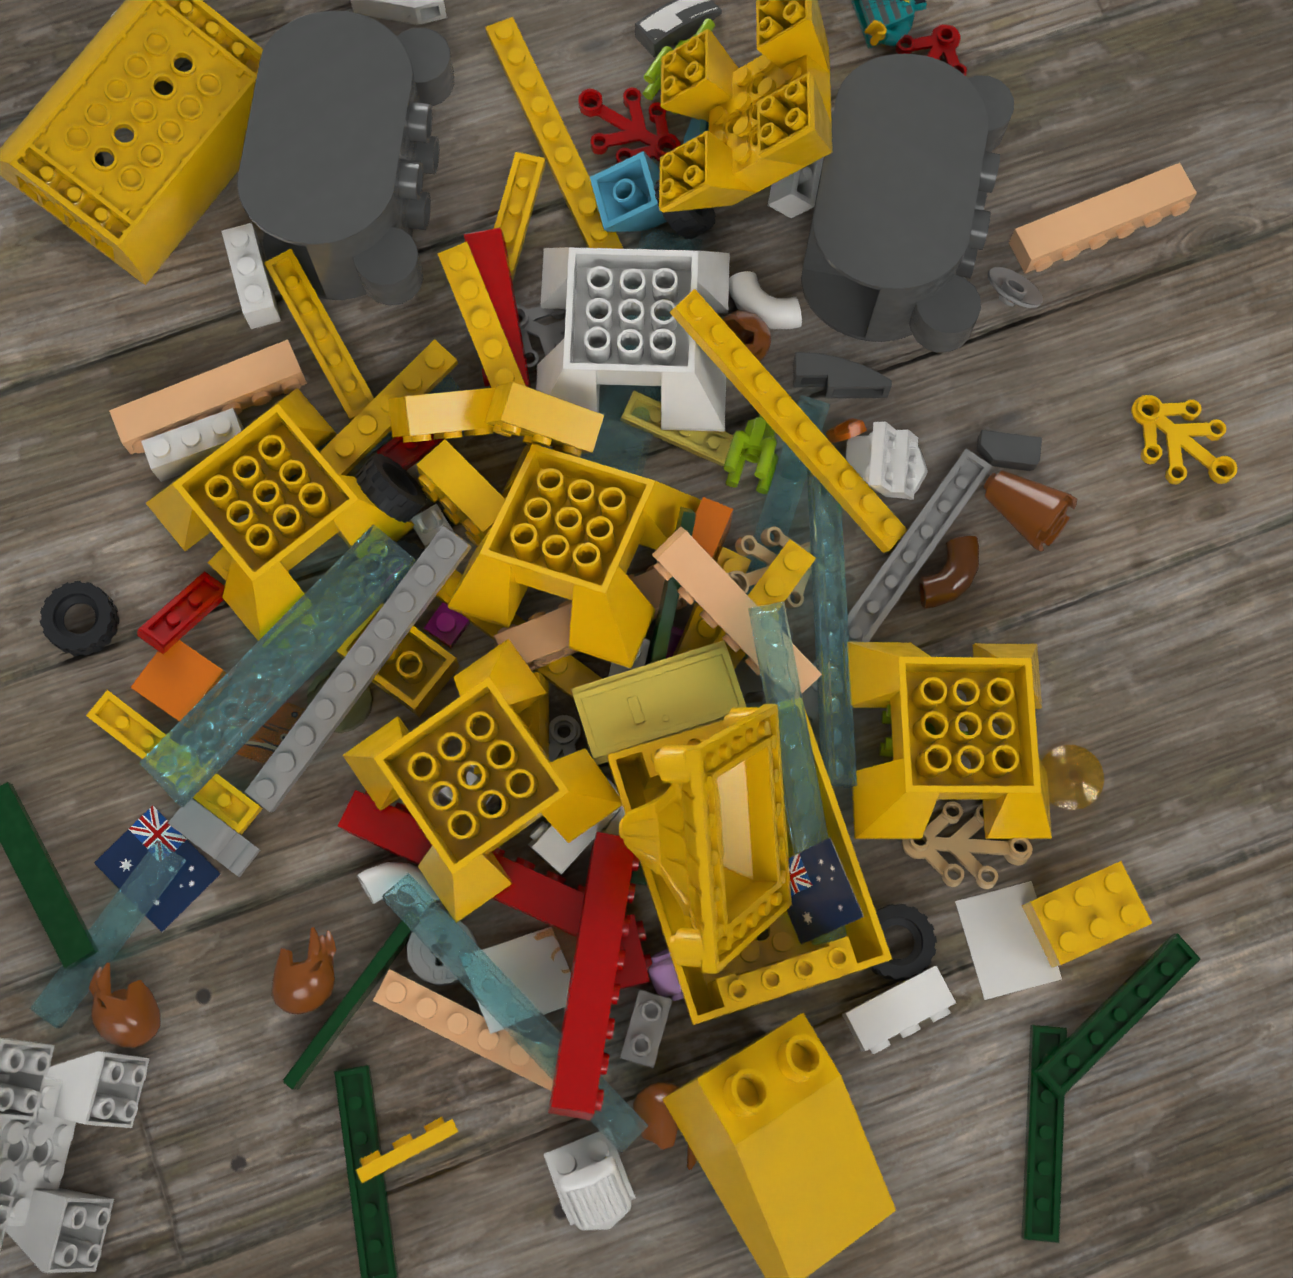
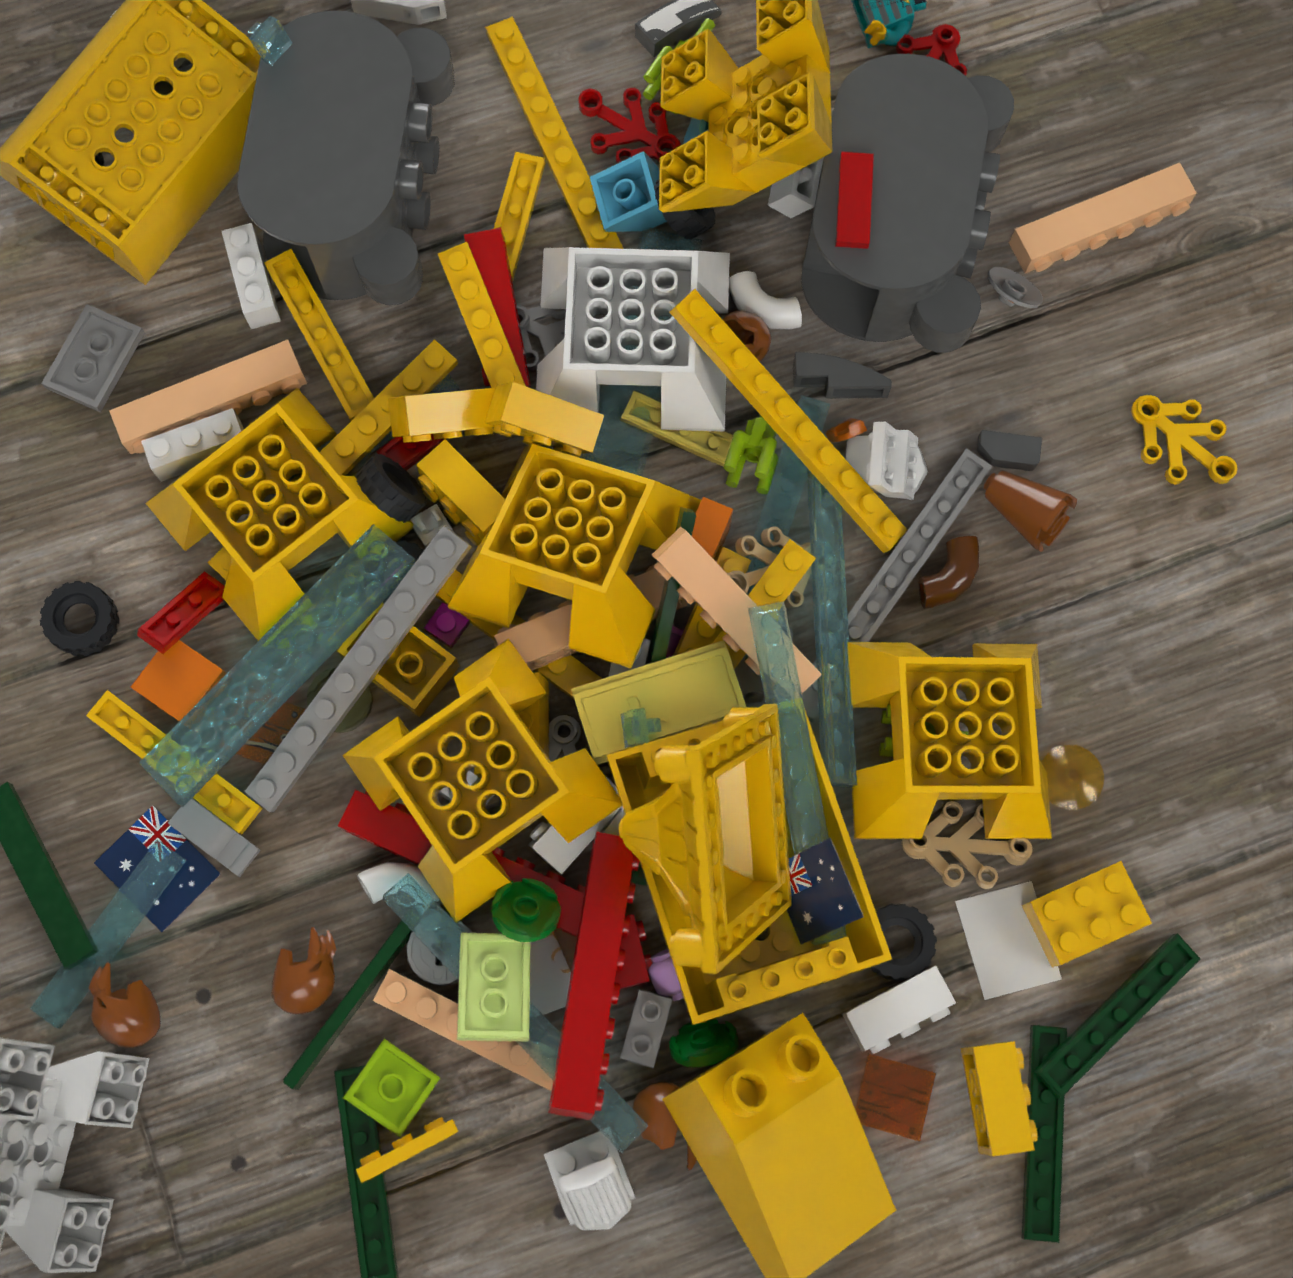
none -> light grey plate [41,304,145,413]
none -> clear light blue tile [248,16,293,66]
none -> lime tile [343,1039,440,1138]
none -> yellowish green tile [457,933,530,1042]
none -> green tile [491,878,561,942]
none -> clear light blue tile [621,708,661,748]
none -> green tile [669,1019,739,1067]
none -> red tile [835,151,874,249]
none -> clear orange tile [855,1054,936,1142]
none -> yellow brick [961,1041,1038,1157]

